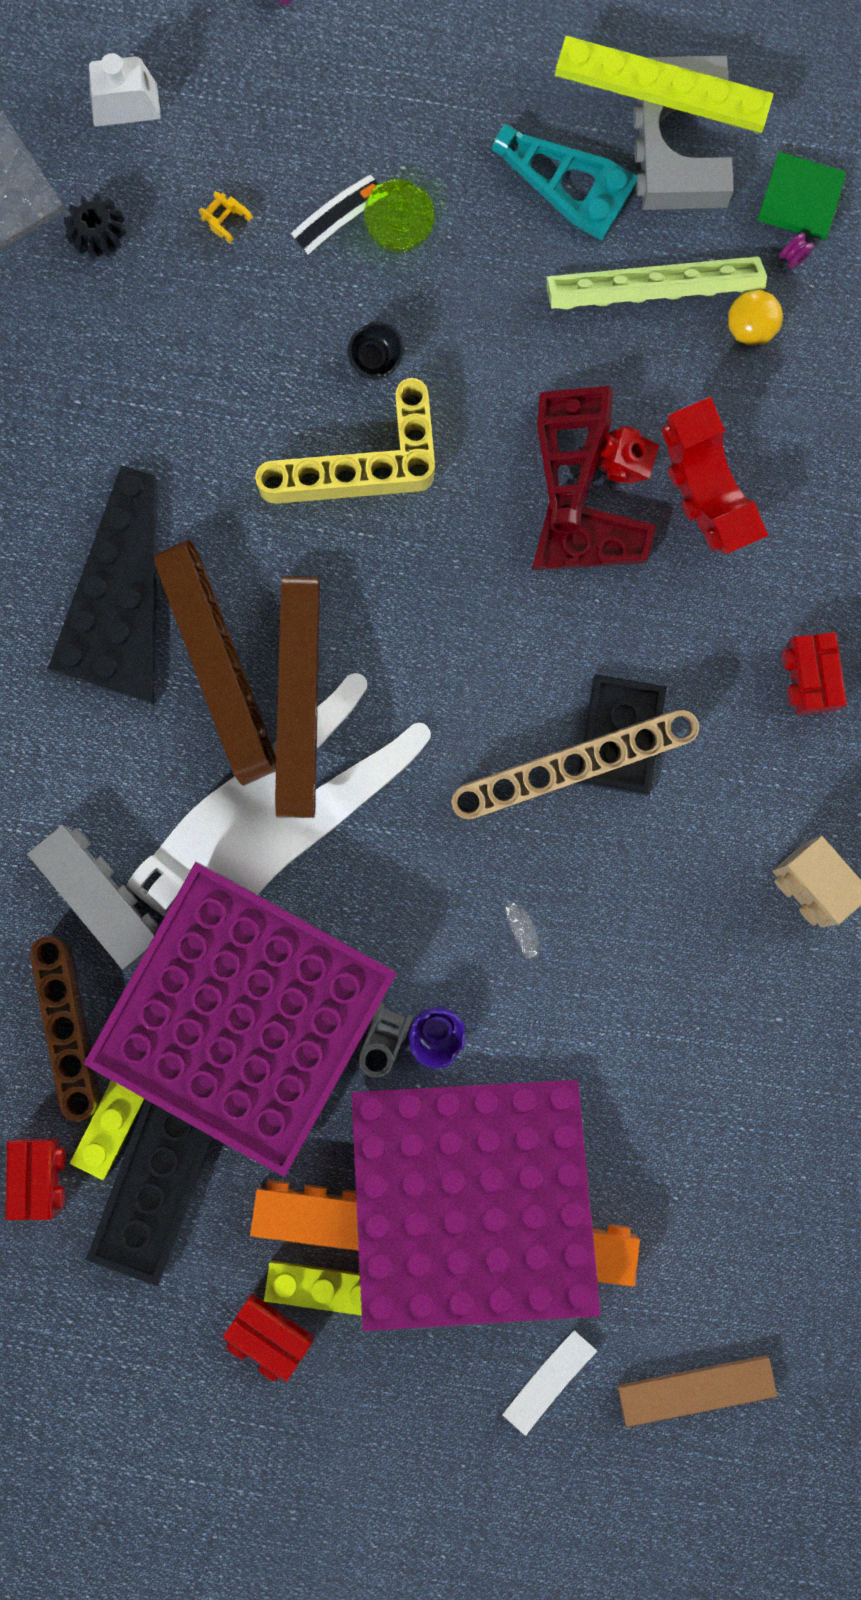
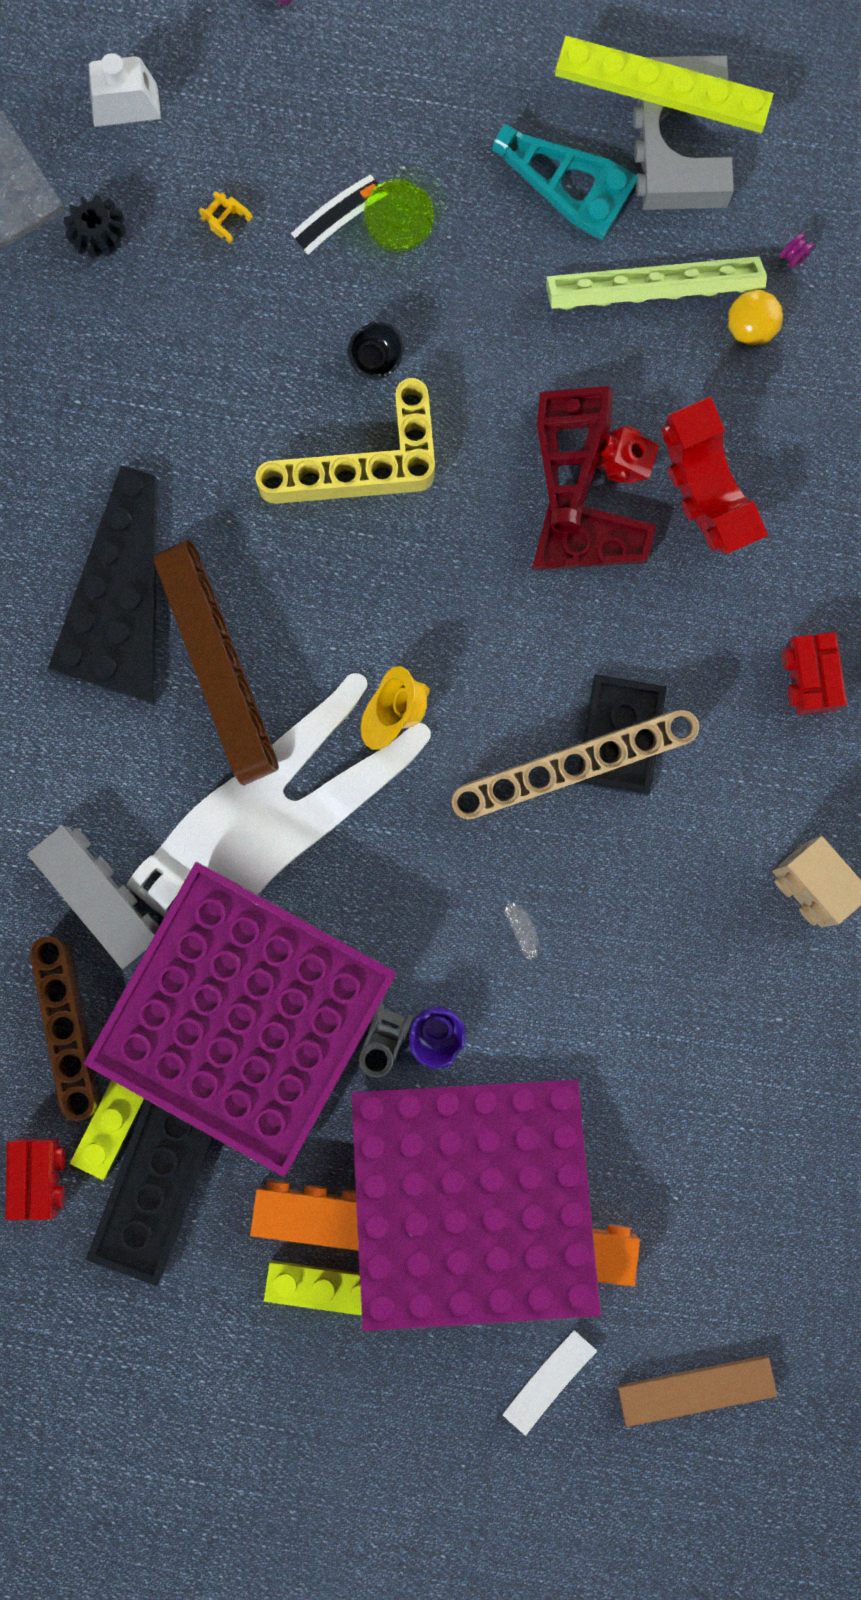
red brick [222,1293,314,1382] -> none
reddish brown beam [275,576,320,818] -> none
green slope [757,151,846,241] -> none
none -> yellow piece [360,666,430,750]

